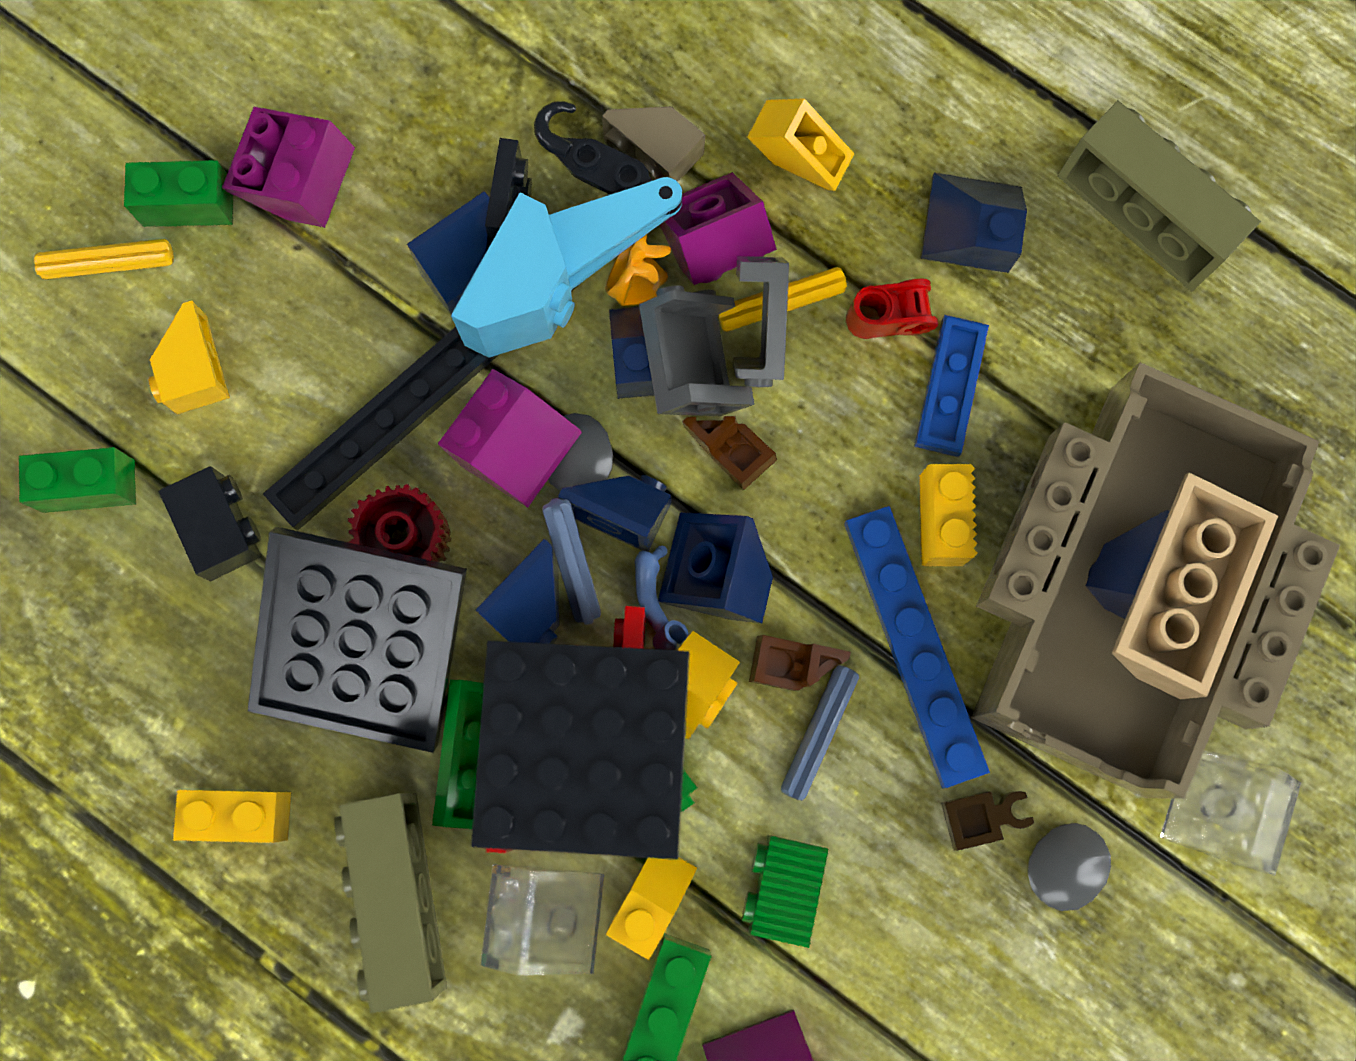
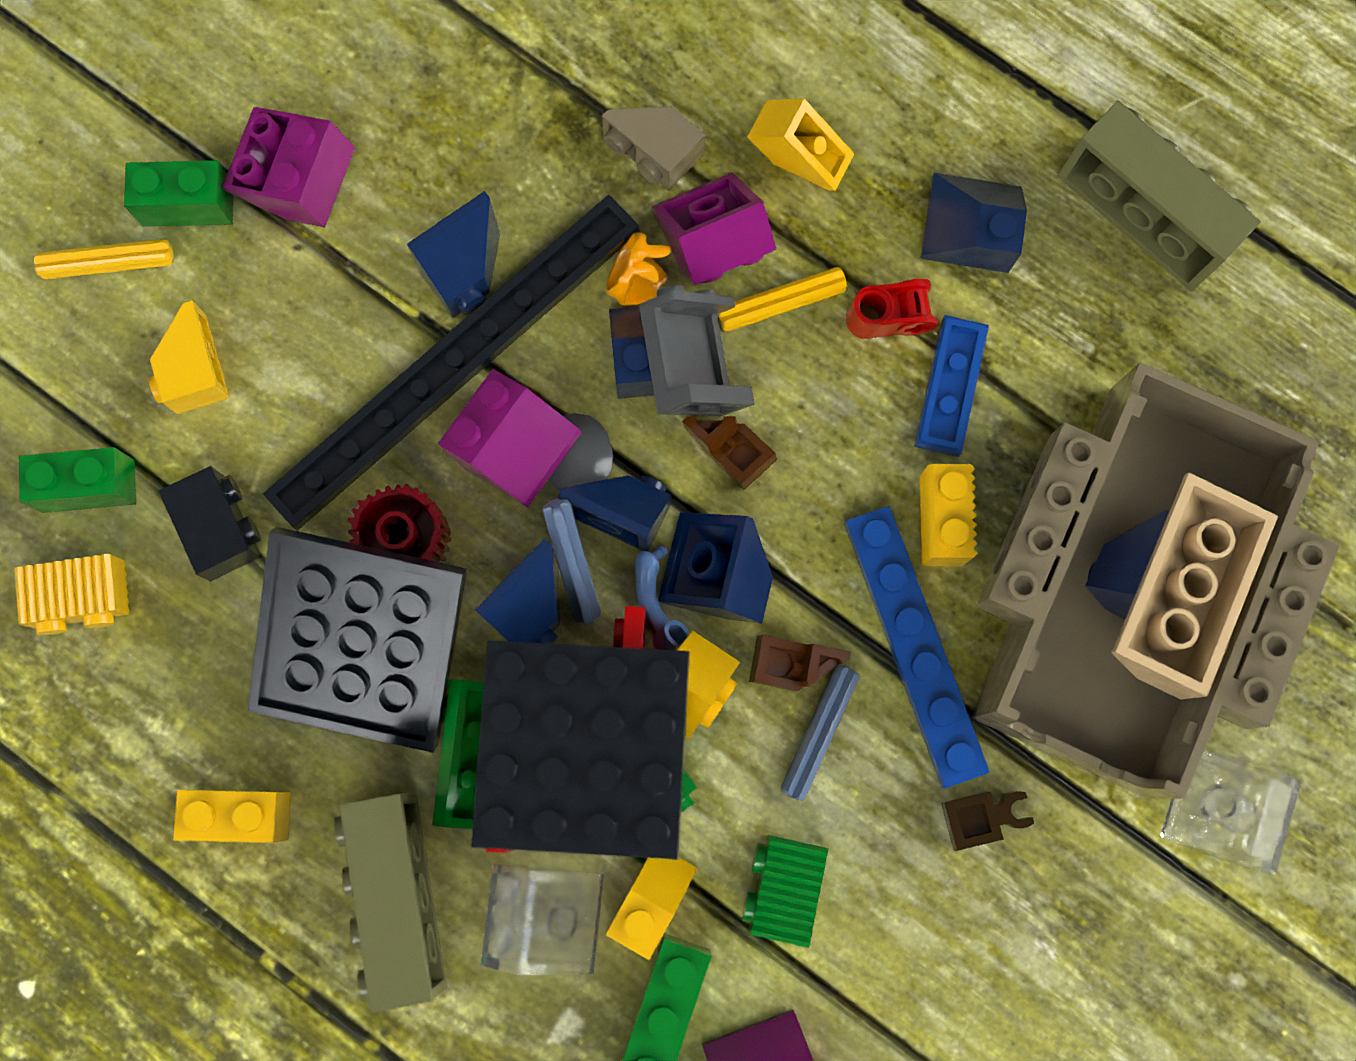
medium azure slope [451,101,682,358] -> none
black plate [485,138,532,244] -> none
dark grey panel [733,256,789,387] -> none
dark grey hat [1028,823,1111,911] -> none
none -> yellow brick [14,554,130,635]

